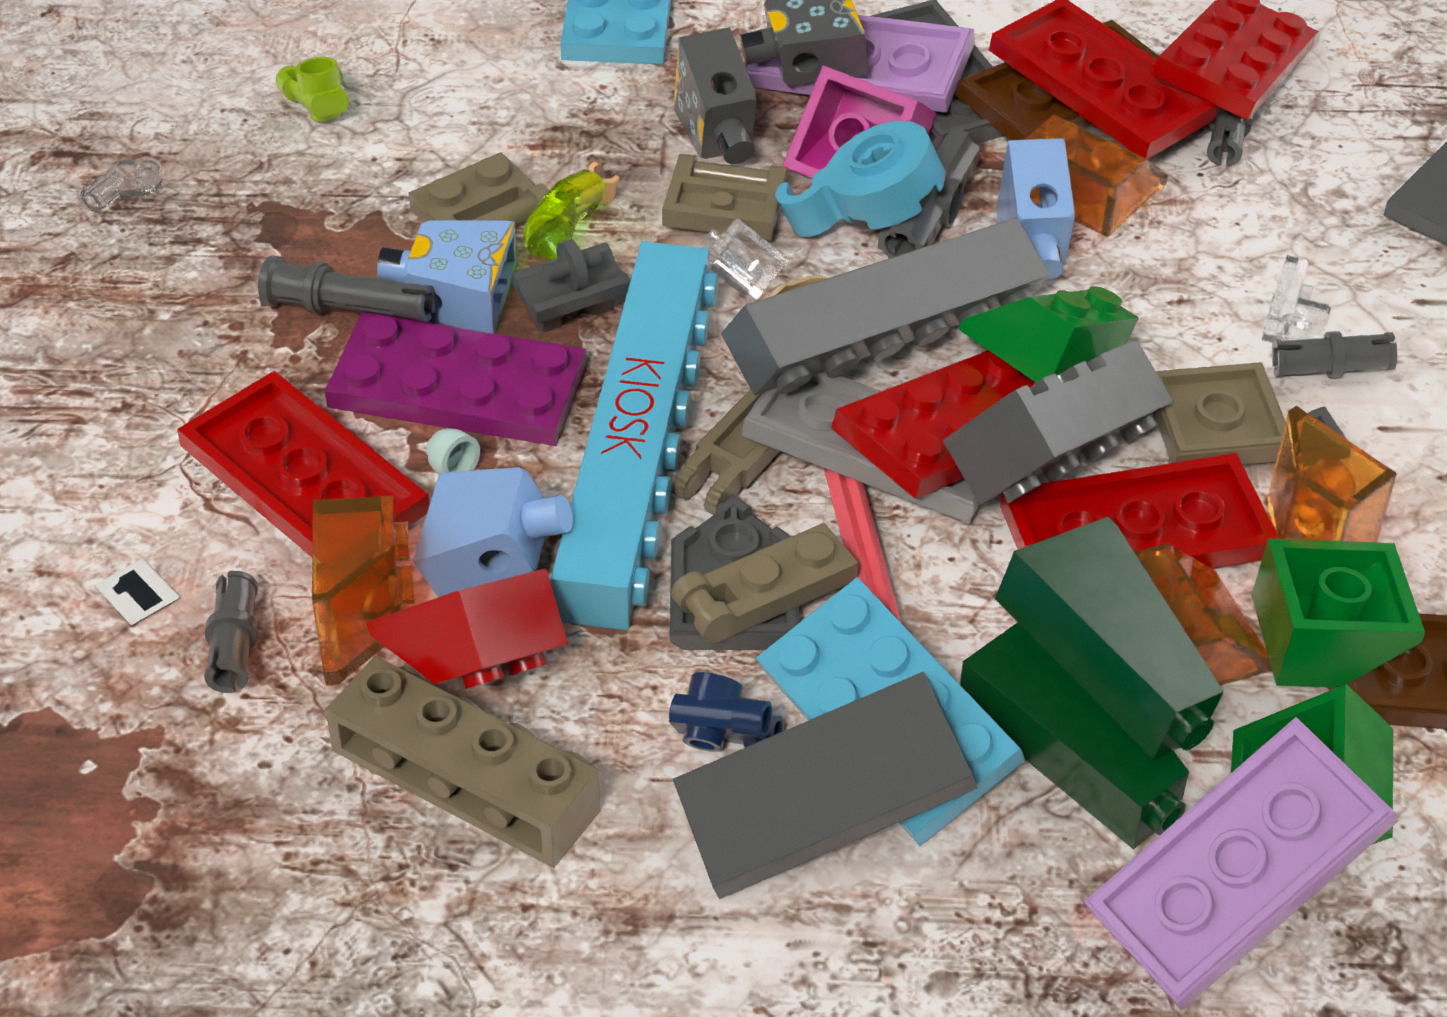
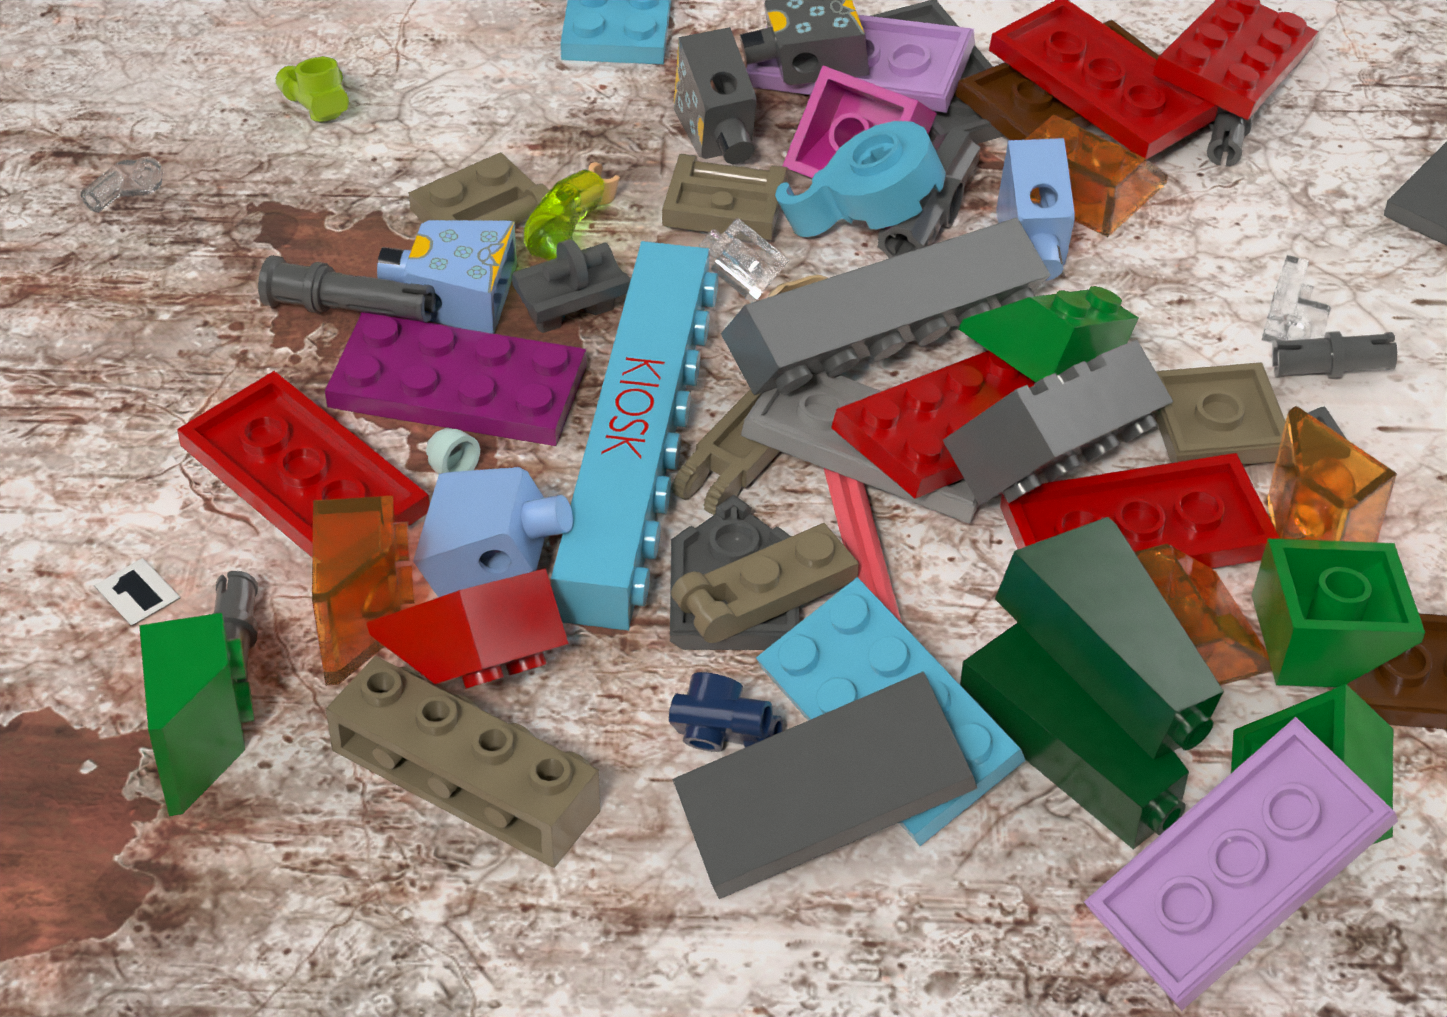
none -> green slope [139,612,255,816]

